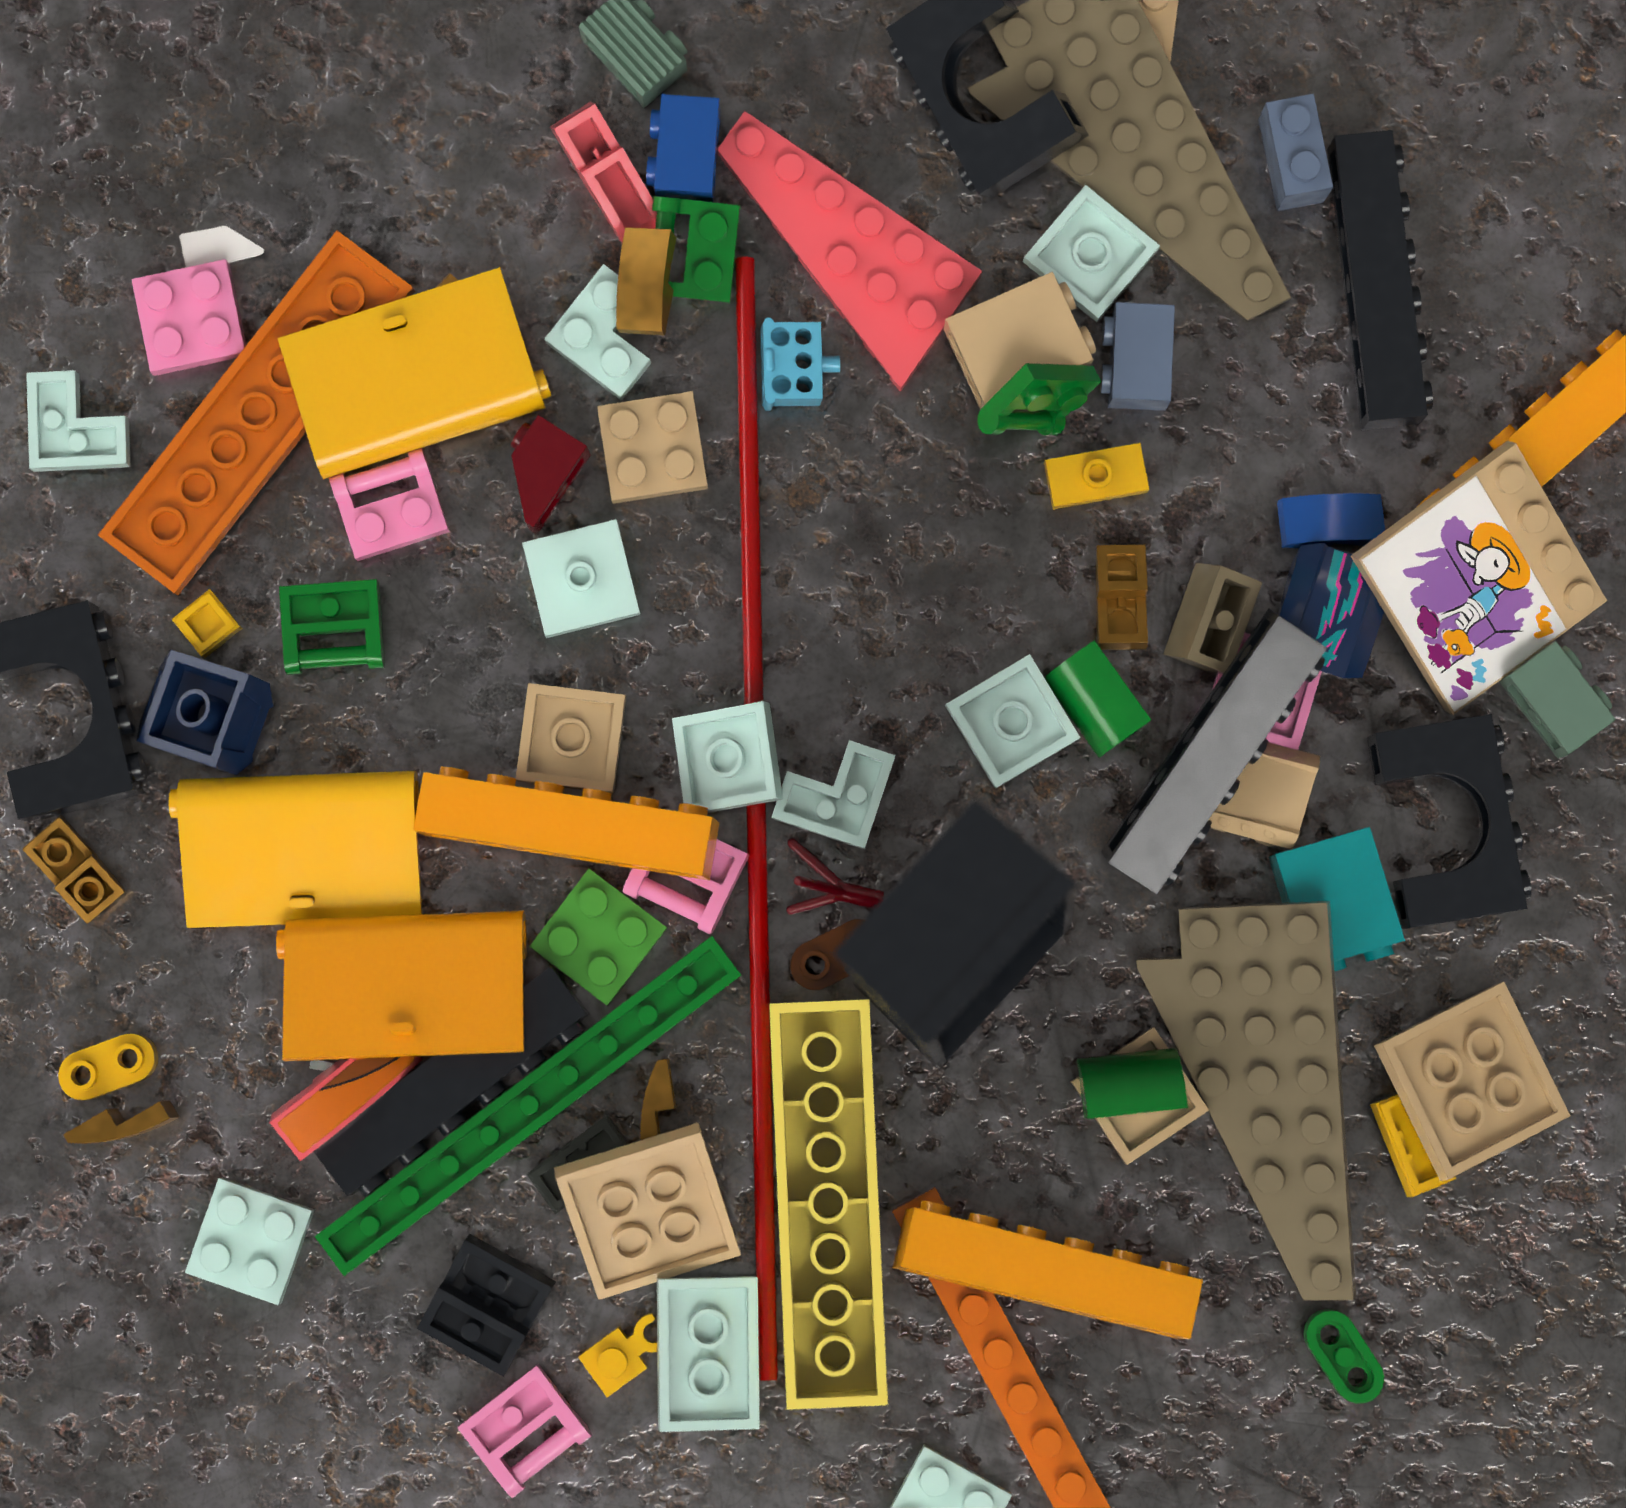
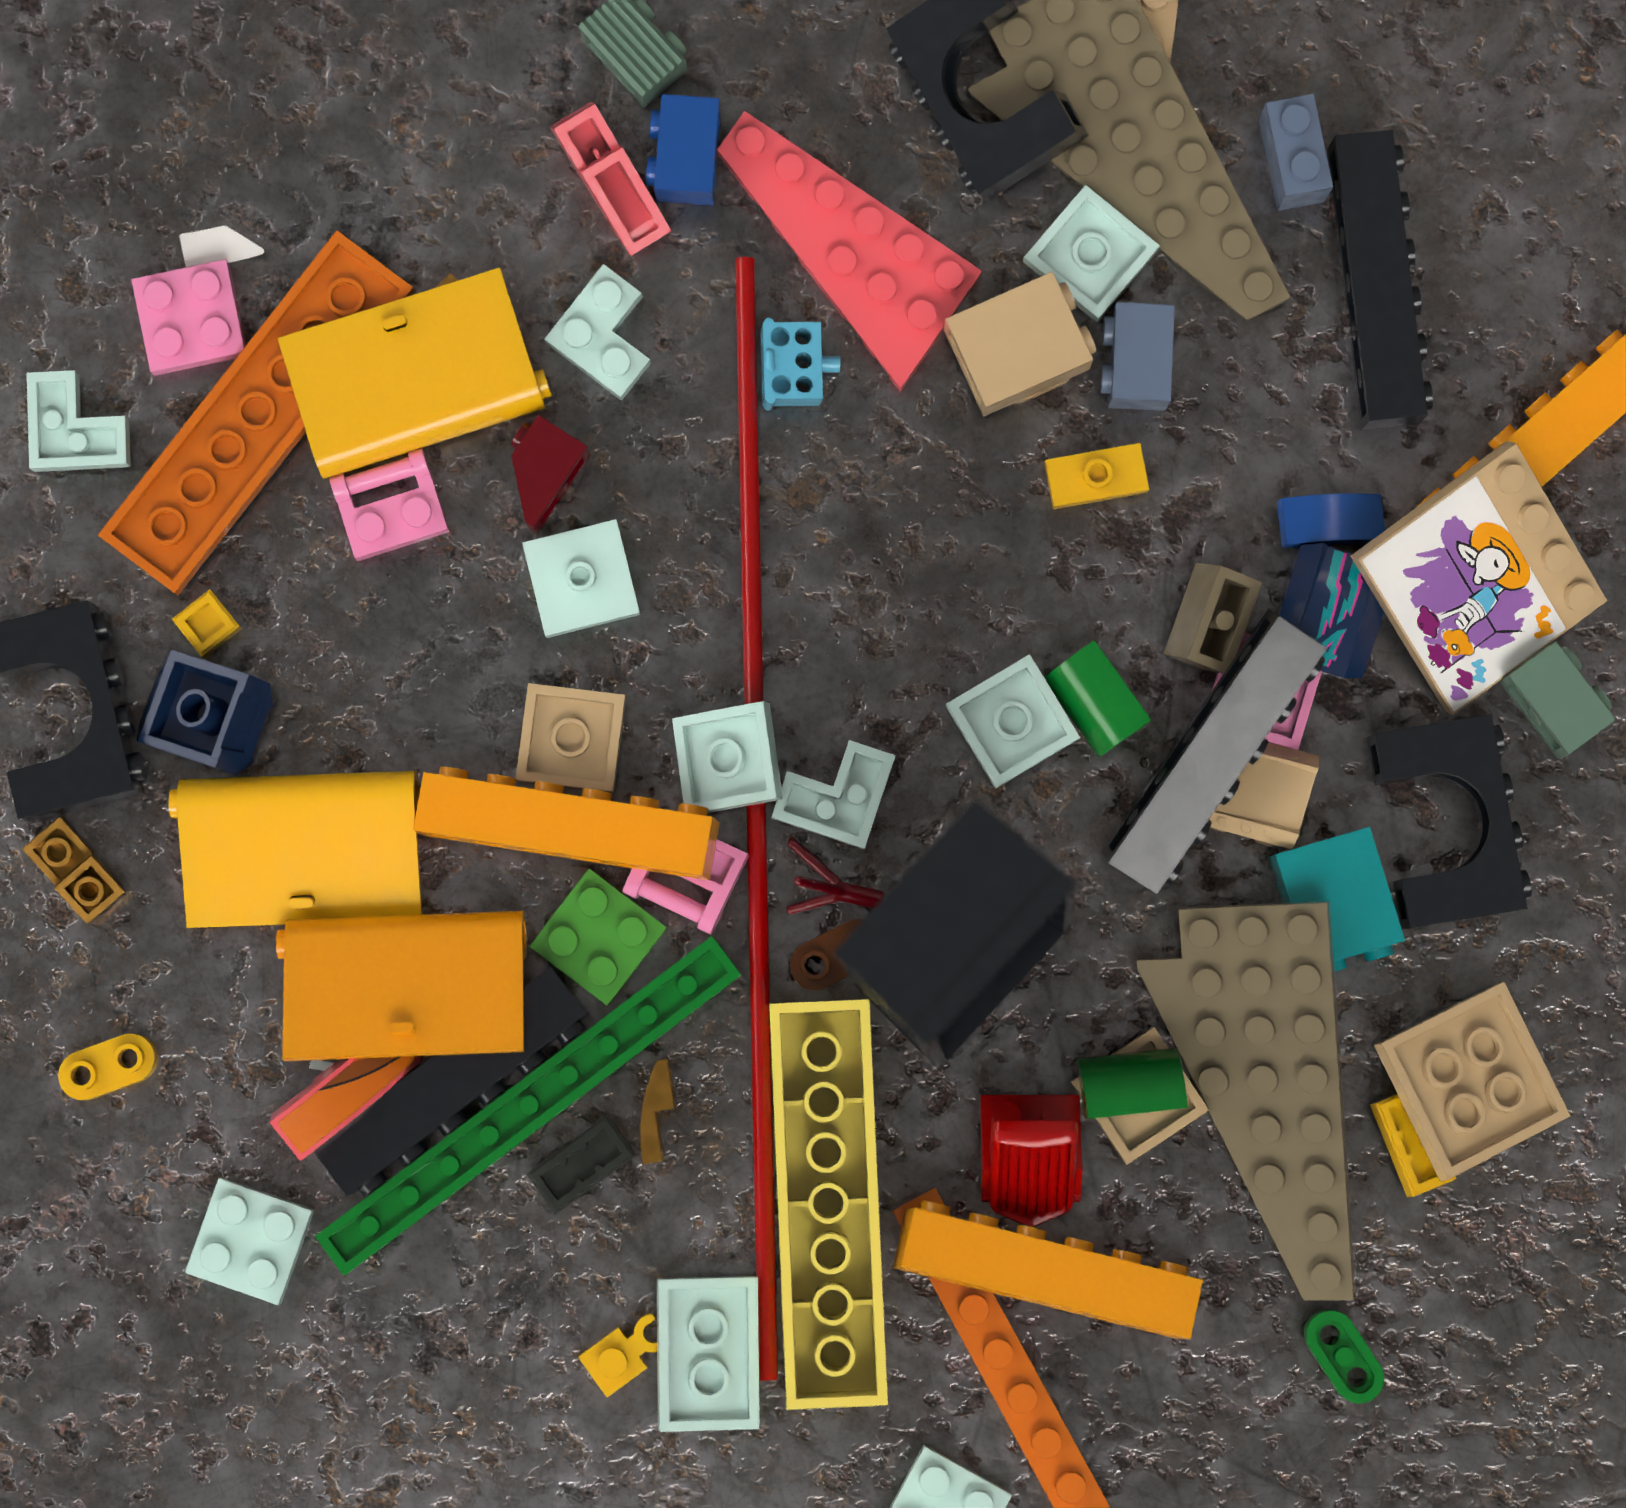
pearl gold slope [63,1100,179,1144] -> none
green plate [279,579,385,675] -> none
black slope [417,1234,556,1377] -> none
bright pink plate [457,1364,592,1498] -> none
tan plate [554,1123,741,1300] -> none
tan plate [597,391,708,504] -> none
pearl gold slope [616,227,676,335] -> none
green plate [652,196,741,303] -> none
green plate [977,363,1102,435] -> none
pearl gold slope [1096,545,1148,650] -> none
none -> red piece [980,1095,1083,1227]

